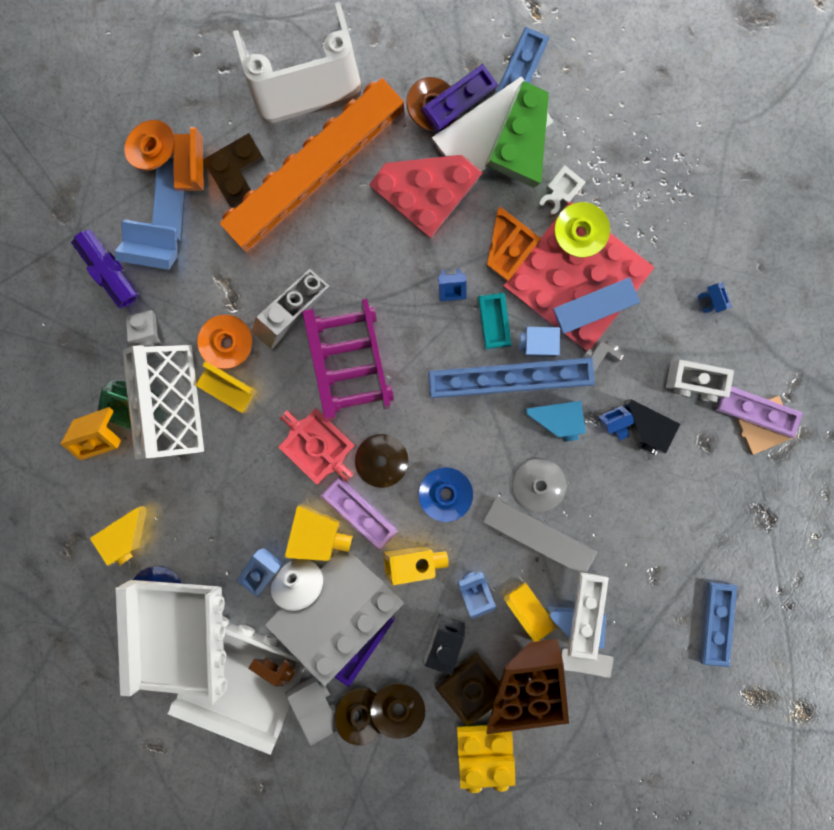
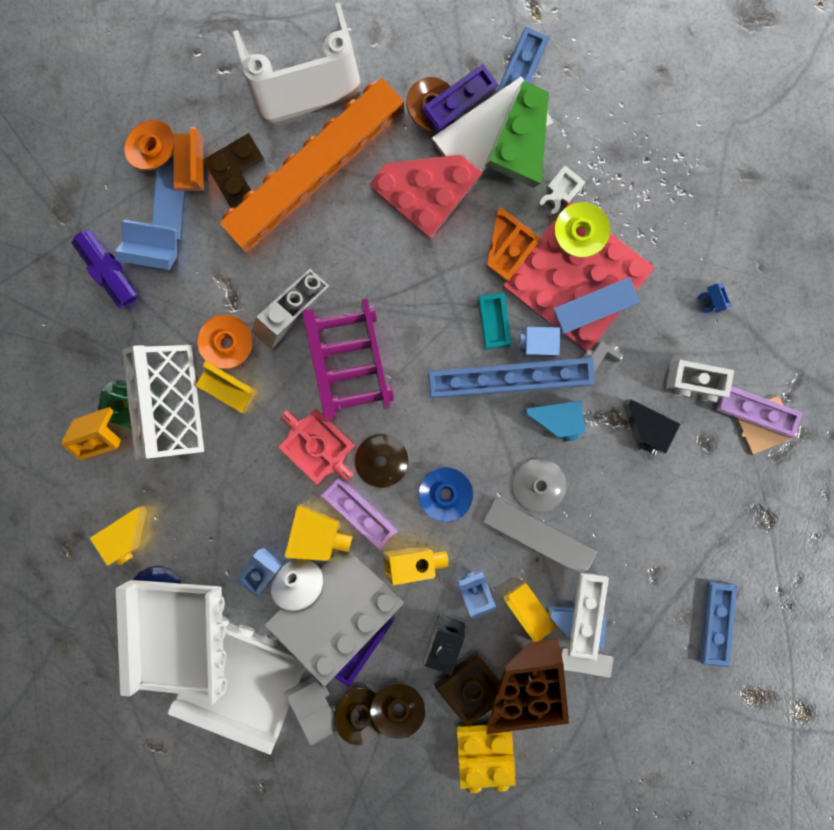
light grey bracket [126,310,163,355] -> none
reddish brown bracket [248,657,297,687] -> none
blue tile [438,269,466,301] -> none
blue tile [598,406,635,441] -> none

